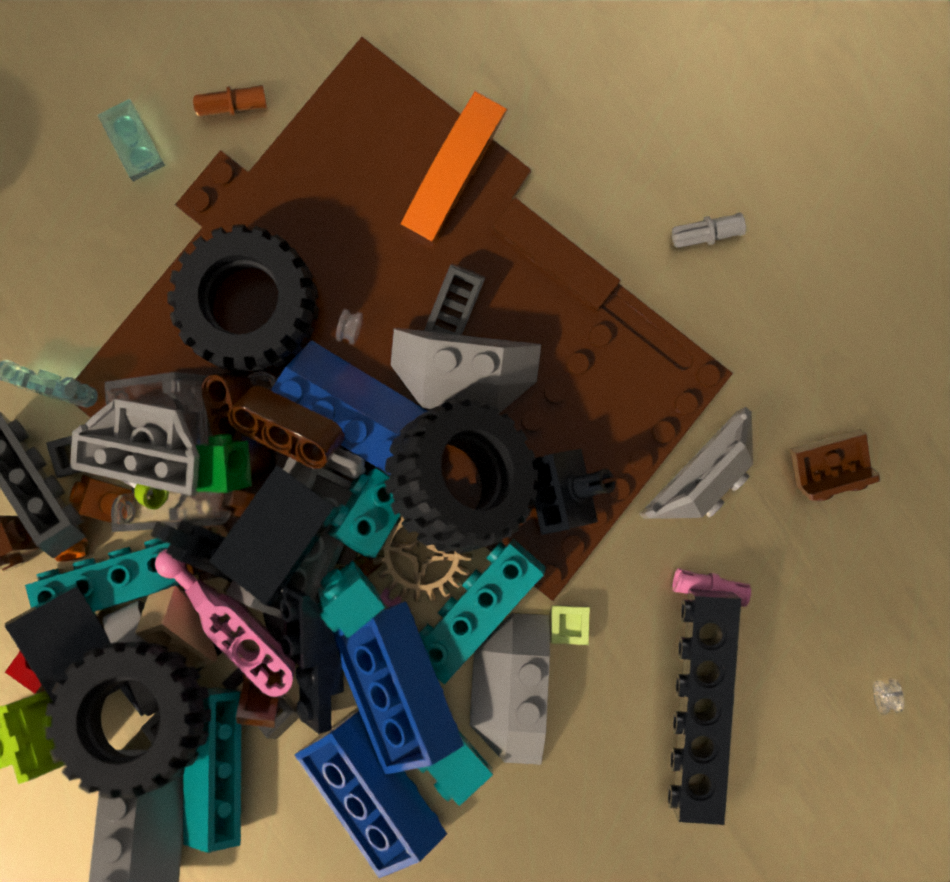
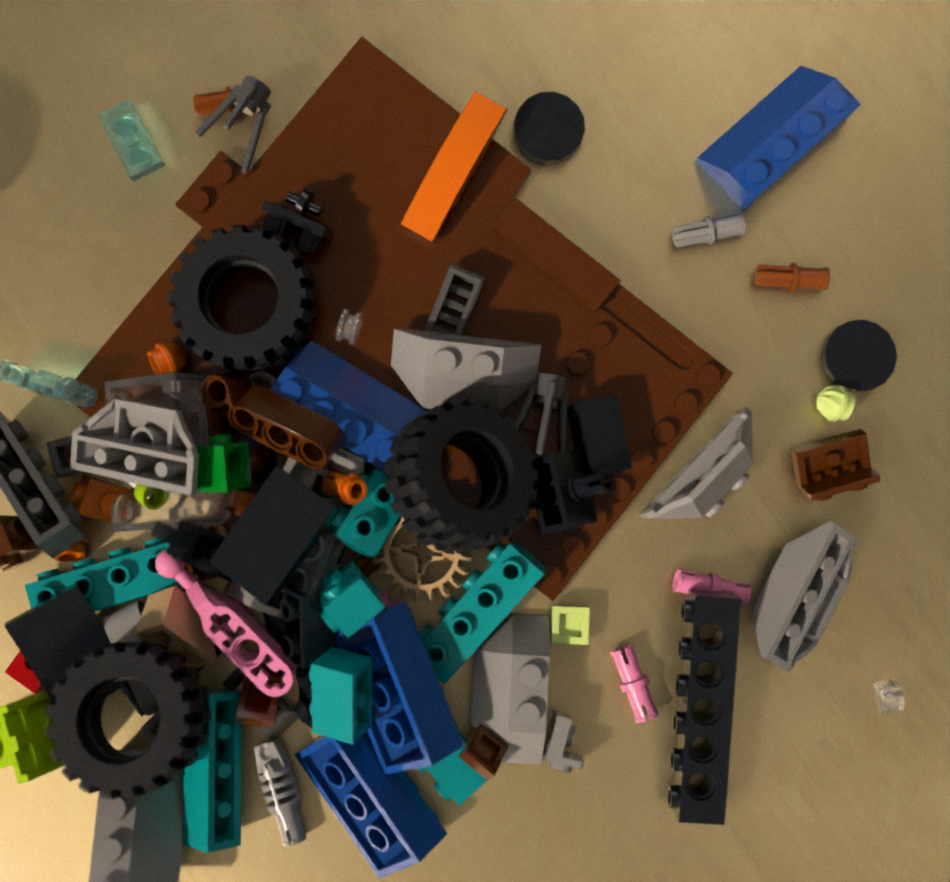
none -> orange plate [147,342,186,379]
none -> dark grey plant [195,75,271,174]
none -> light grey hinge [254,738,307,847]
none -> black hips [261,188,334,254]
none -> teal brick [309,647,372,745]
none -> orange pin [322,471,367,505]
none -> reddish brown tile [458,724,508,780]
none -> dark grey plant [513,373,570,455]
none -> black tile [514,92,585,164]
none -> light grey bracket [543,710,584,772]
none -> black hinge [567,395,632,474]
none -> bright pink pin [611,644,659,723]
none -> blue slope [696,66,861,212]
none -> light grey wedge [752,521,857,671]
none -> dark orange axle [754,263,830,292]
none -> yellowish green plate [816,385,855,421]
none -> black tile [821,320,897,393]

